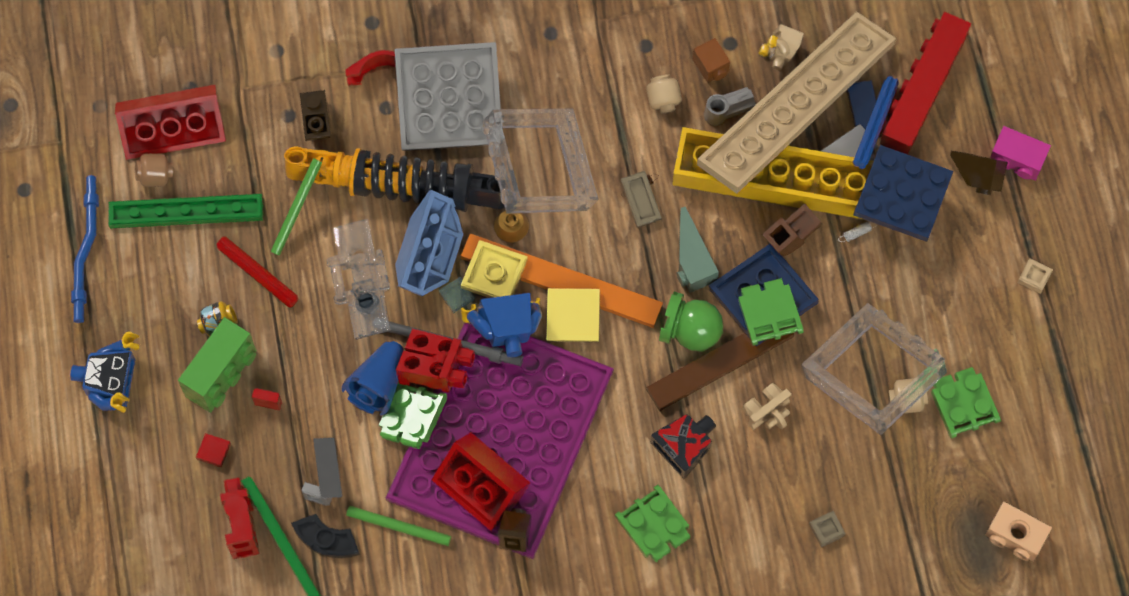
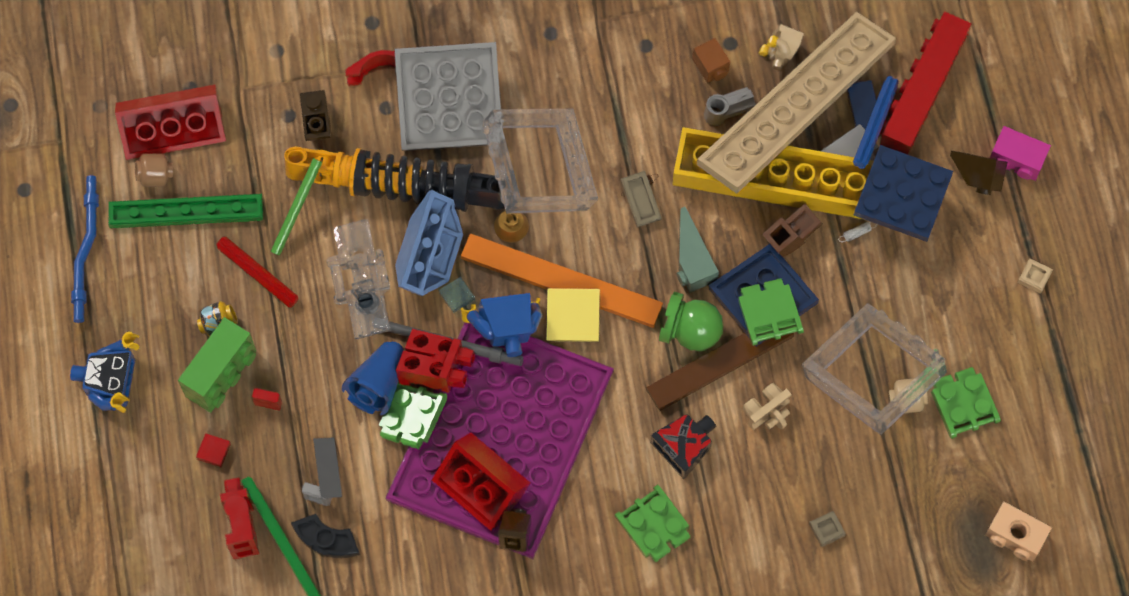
bright green bar [346,506,451,546] -> none
light yellow tile [461,240,528,298] -> none
tan head [646,75,682,113] -> none

